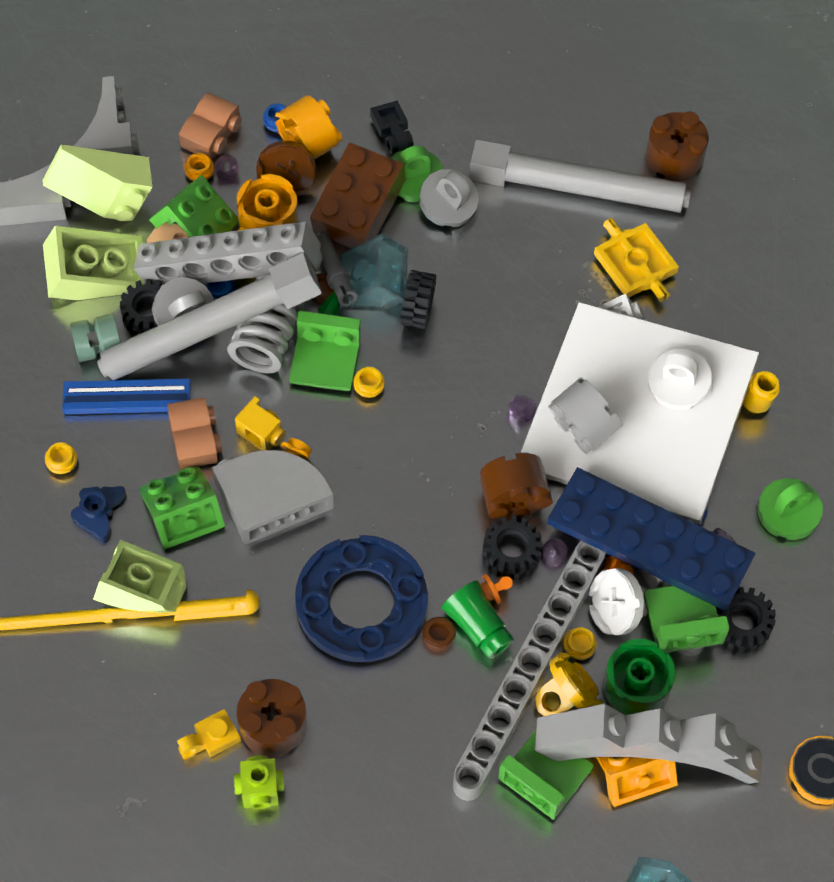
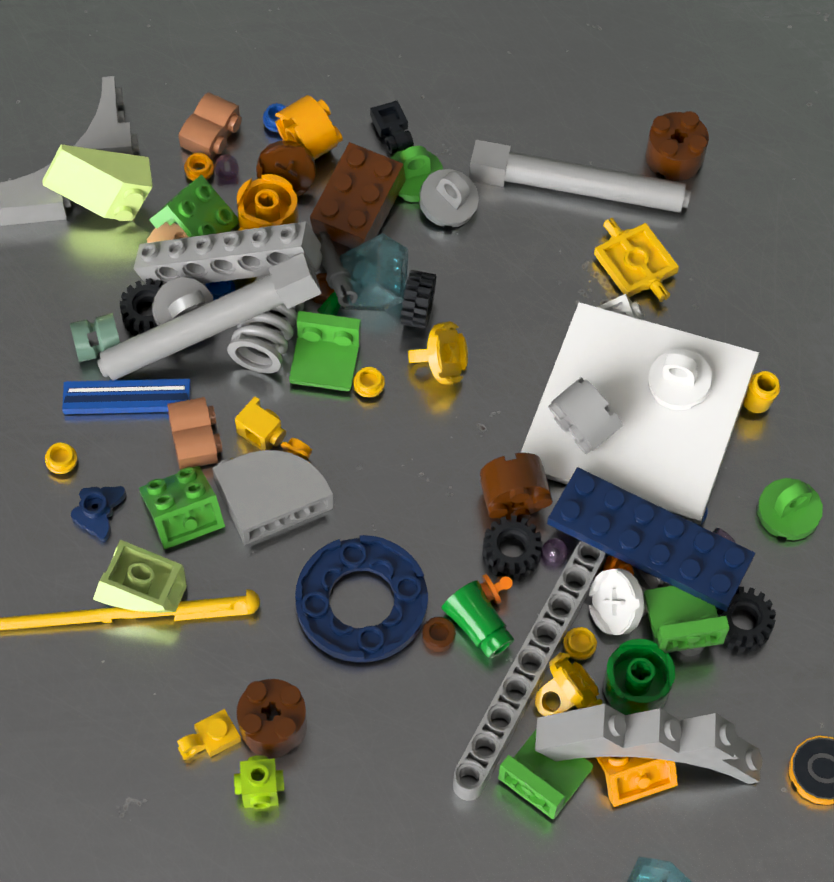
yellowish green slope [43,226,145,300] -> none
clear purple hinge [508,395,536,423] -> none
none -> yellow tile [408,321,468,385]

